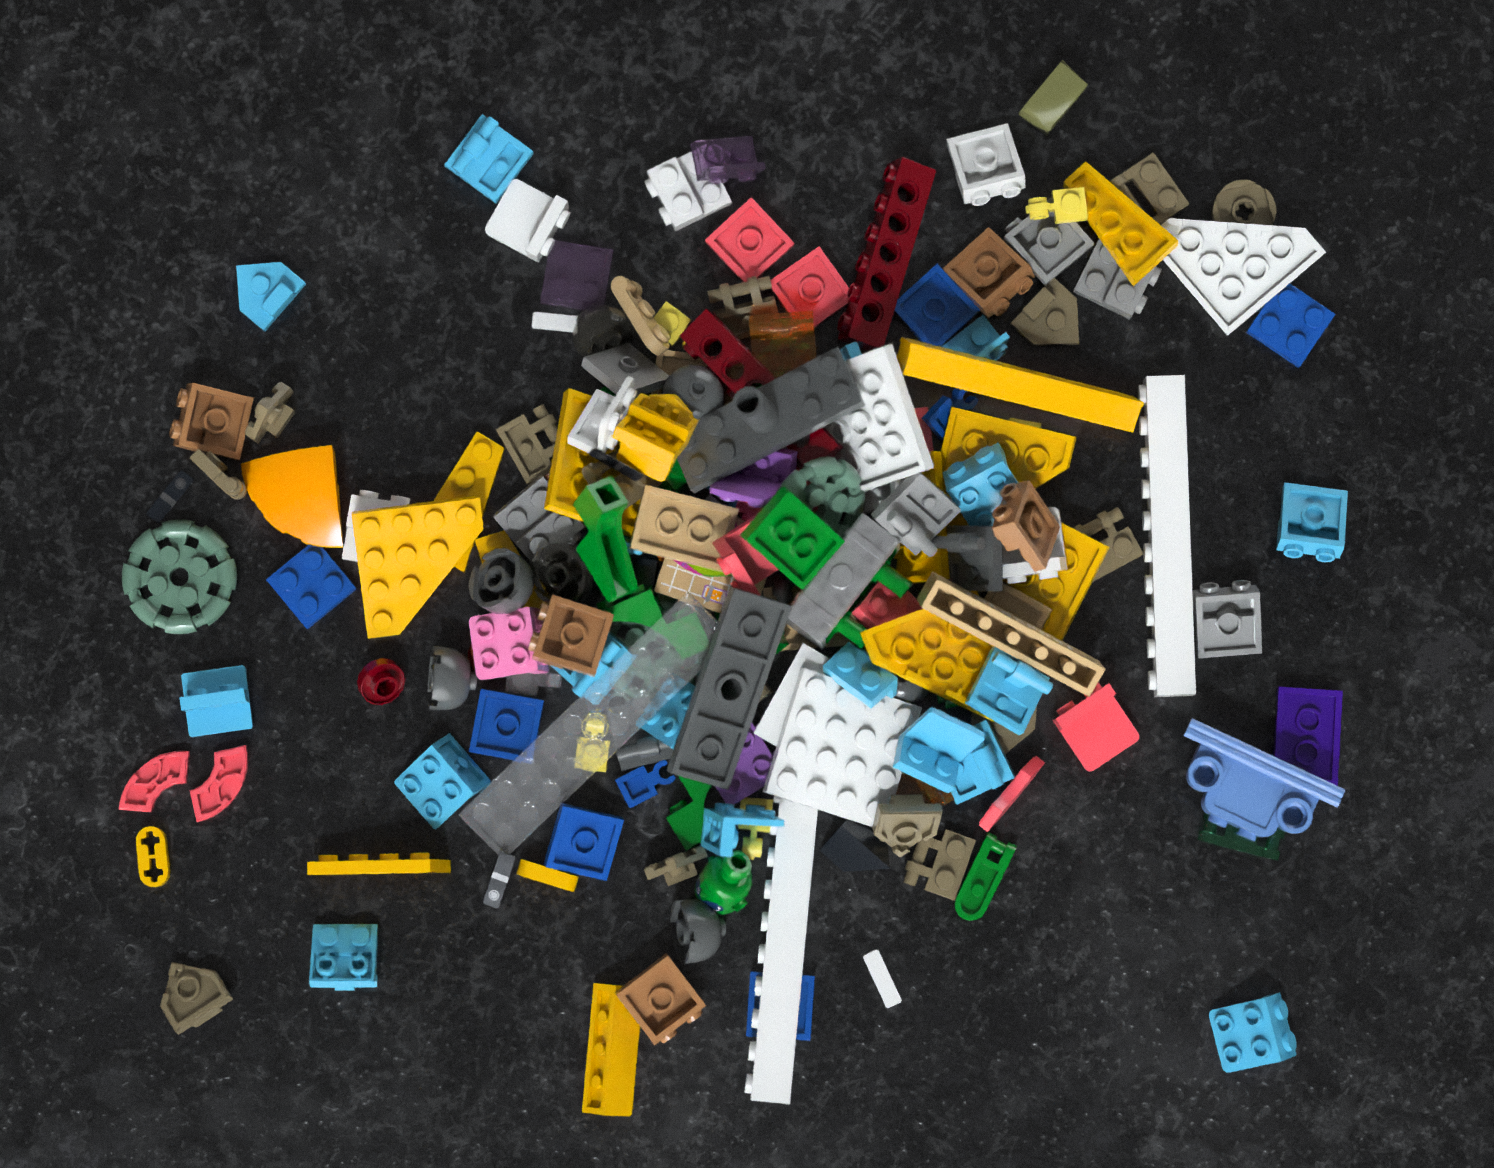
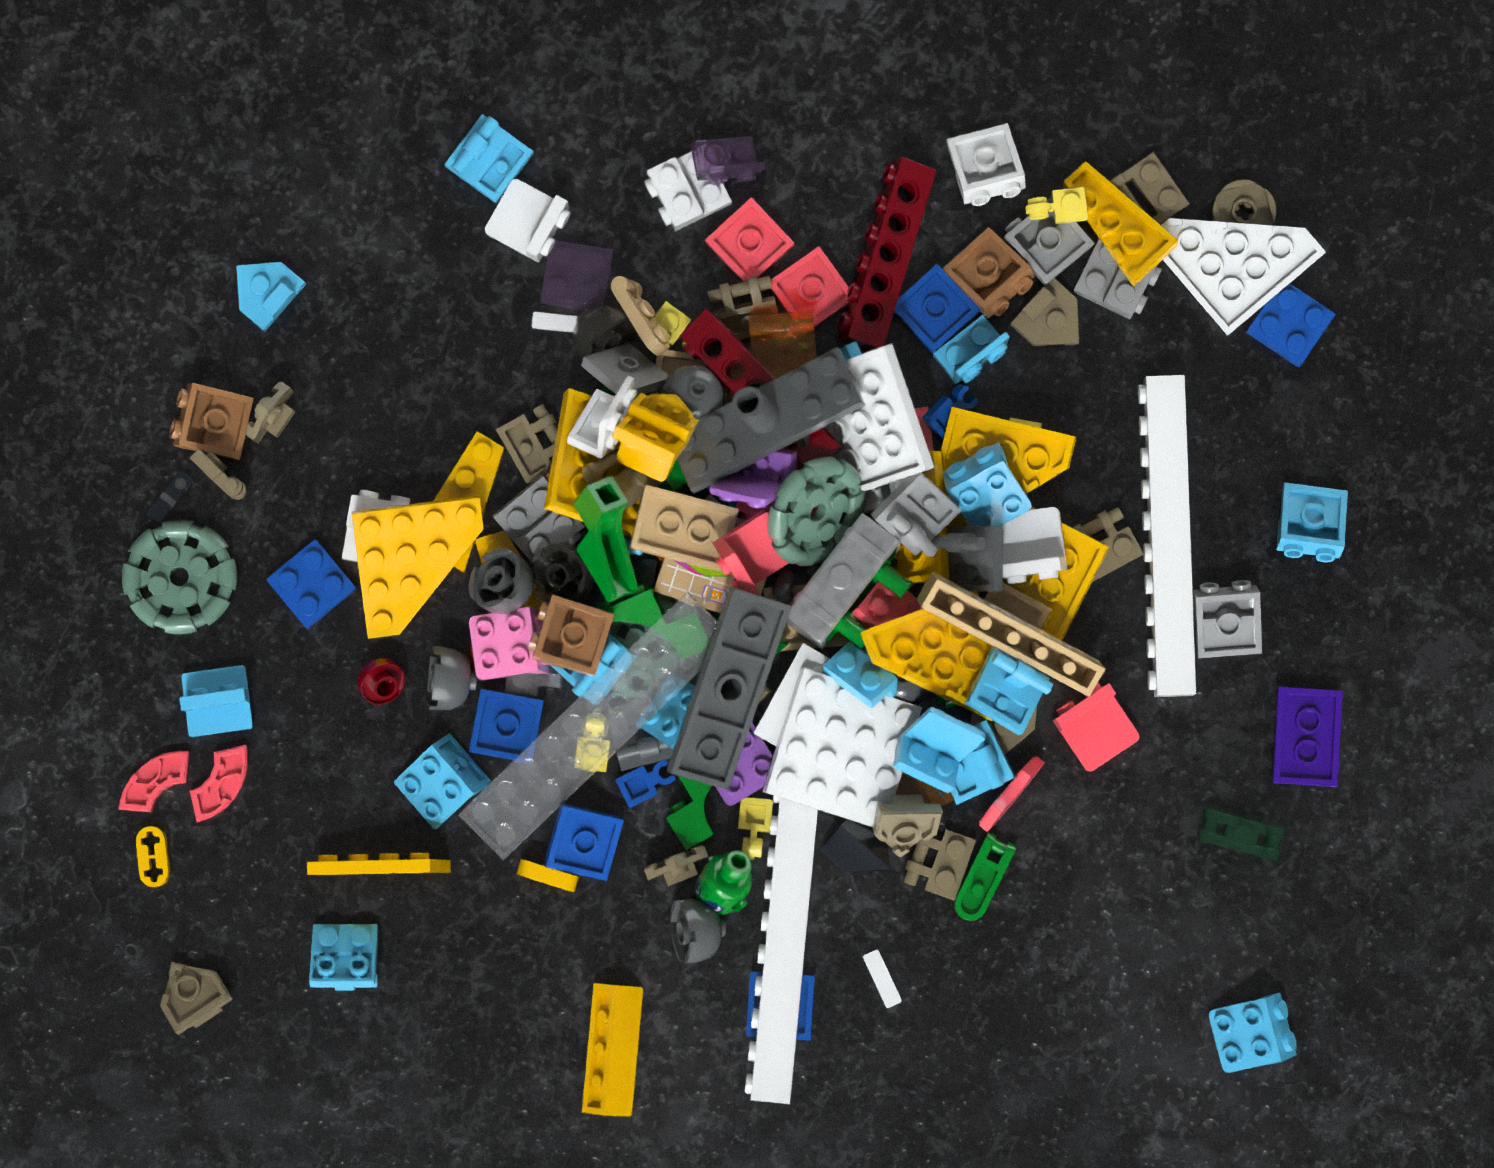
light orange brick [241,445,343,548] -> none
sticker [483,852,516,908] -> none
black sticker [588,448,644,481] -> none
medium nougat plate [615,953,706,1045] -> none
medium azure bracket [701,803,785,857] -> none
green plate [740,486,845,590] -> none
yellow tile [897,337,1144,433] -> none
medium nougat plate [992,480,1060,572] -> none
olive piece [1018,60,1088,136] -> none
medium blue brick [1184,718,1345,842] -> none

